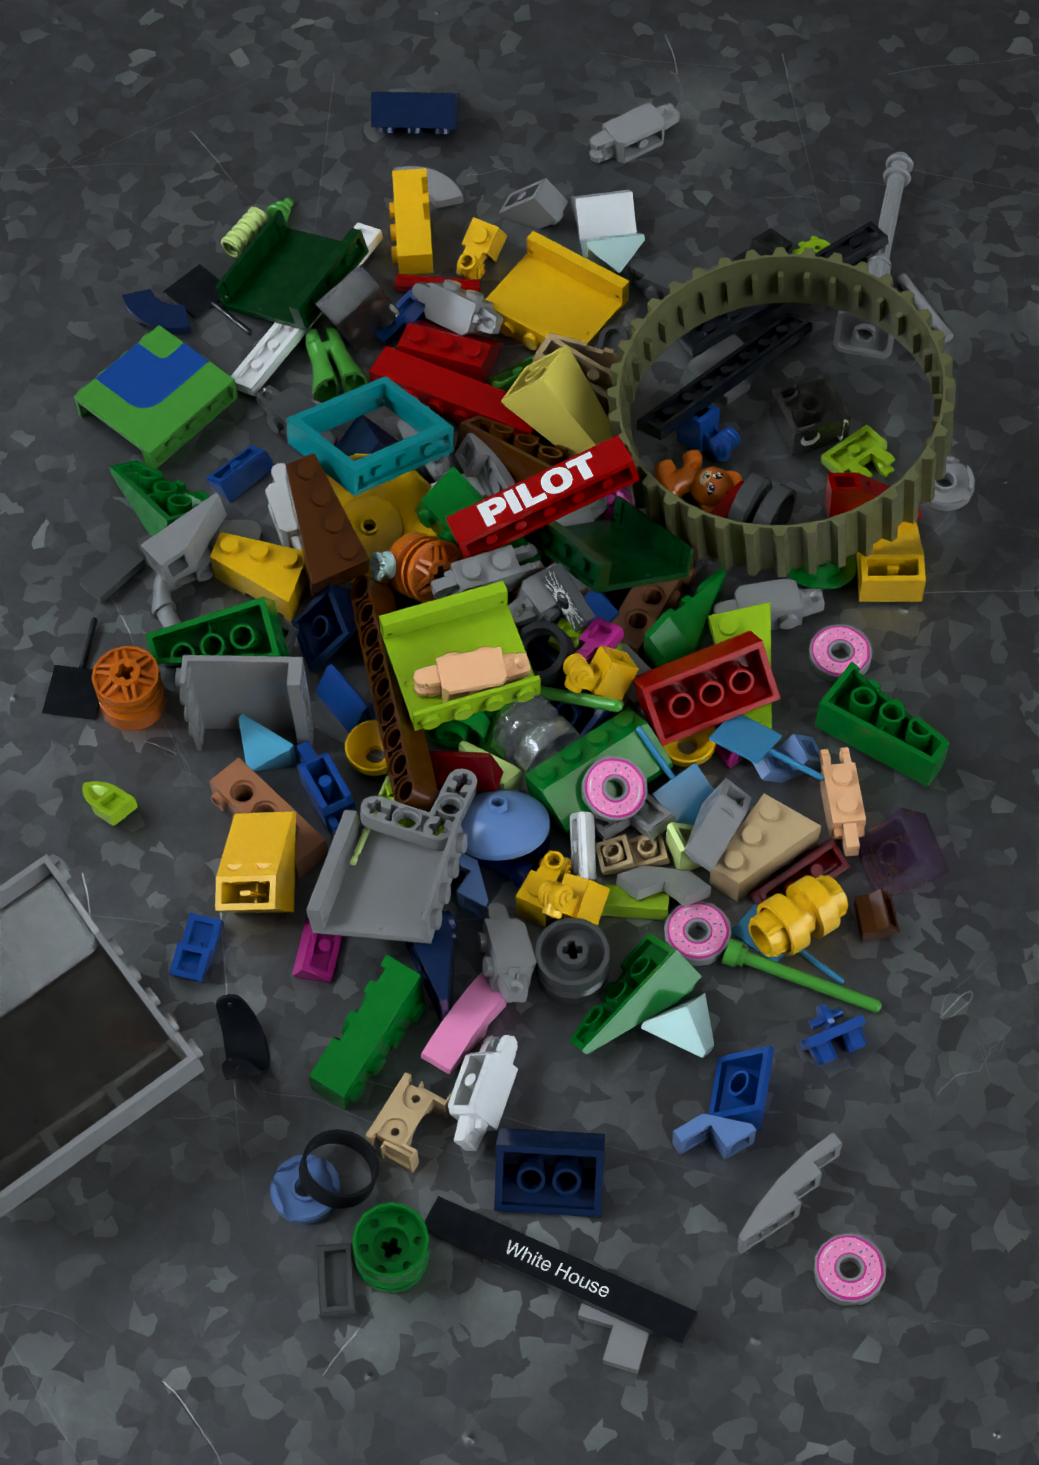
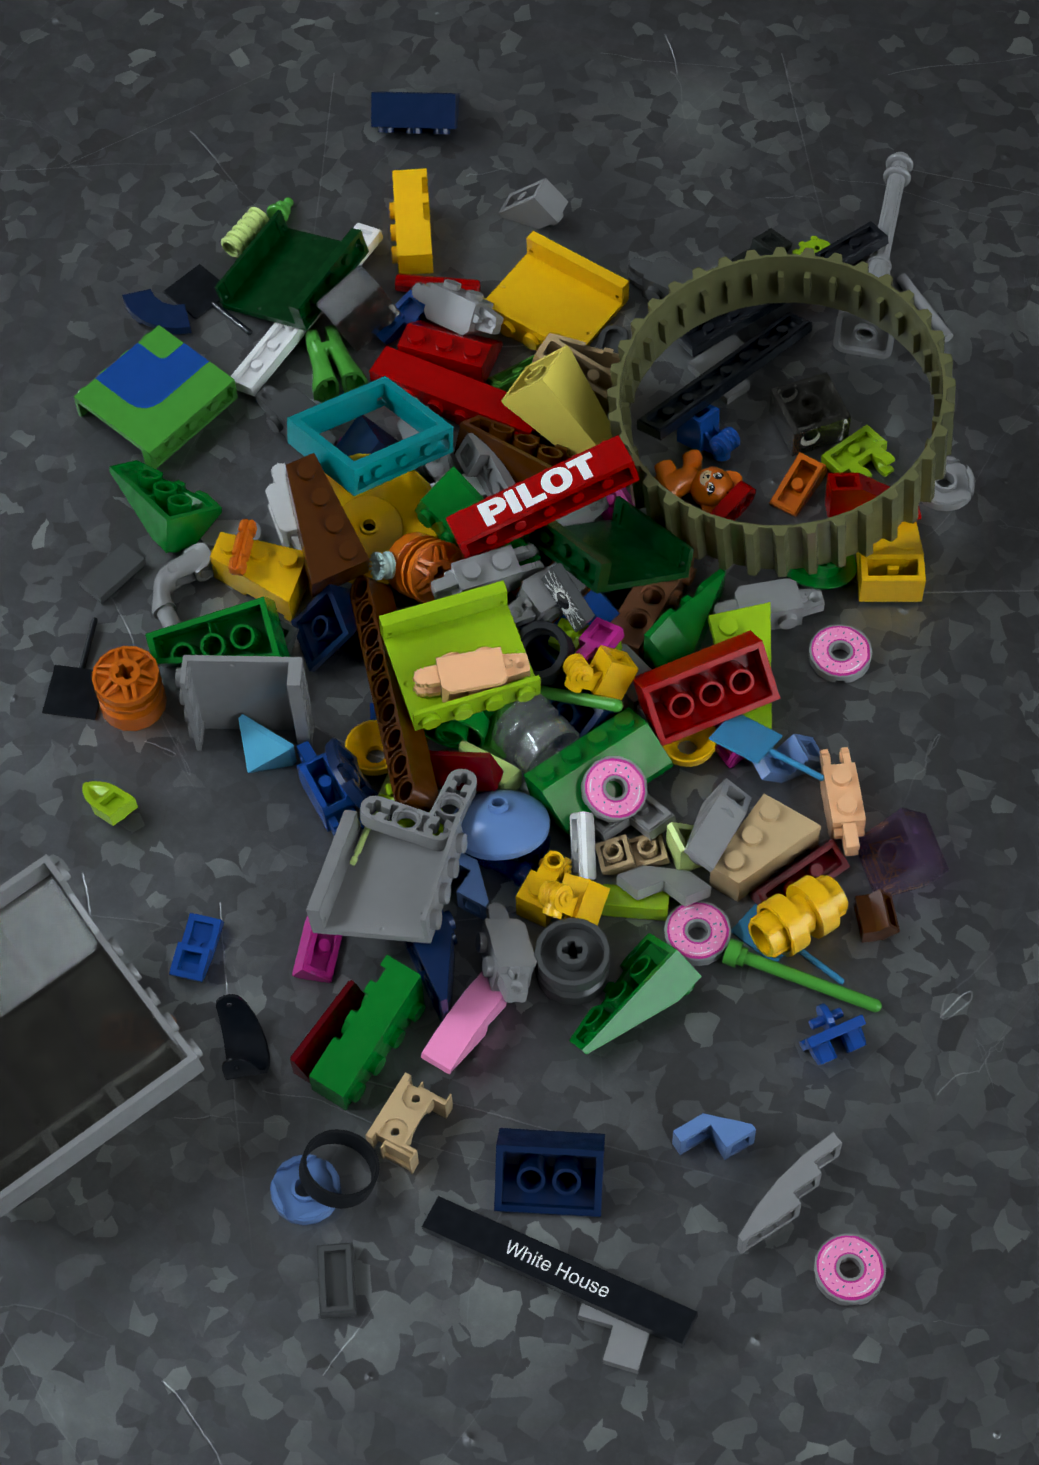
light grey slope [141,493,227,585] -> none
blue slope [206,445,274,502] -> none
nougat brick [209,757,328,879] -> none
yellow slope [215,811,296,914] -> none
blue slope [316,664,370,733] -> none
green wheel [352,1202,430,1294] -> none
light grey tile [394,166,464,209] -> none
white hinge [448,1035,518,1151] -> none
yellow brick [456,217,508,280] -> none
white slope [571,190,637,244] -> none
light aqua slope [580,233,645,273] -> none
light grey hinge [589,102,679,163] -> none
dark azure piece [636,726,714,825] -> none
light aqua slope [641,993,714,1058] -> none
blue slope [708,1045,774,1132] -> none
dark grey wheel [727,472,797,525] -> none
green wedge [815,661,950,787] -> none
none -> orange axle [228,518,257,576]
none -> dark red slope [290,980,365,1084]
none -> dark blue tile [325,738,378,815]
none -> orange slope [769,452,827,518]

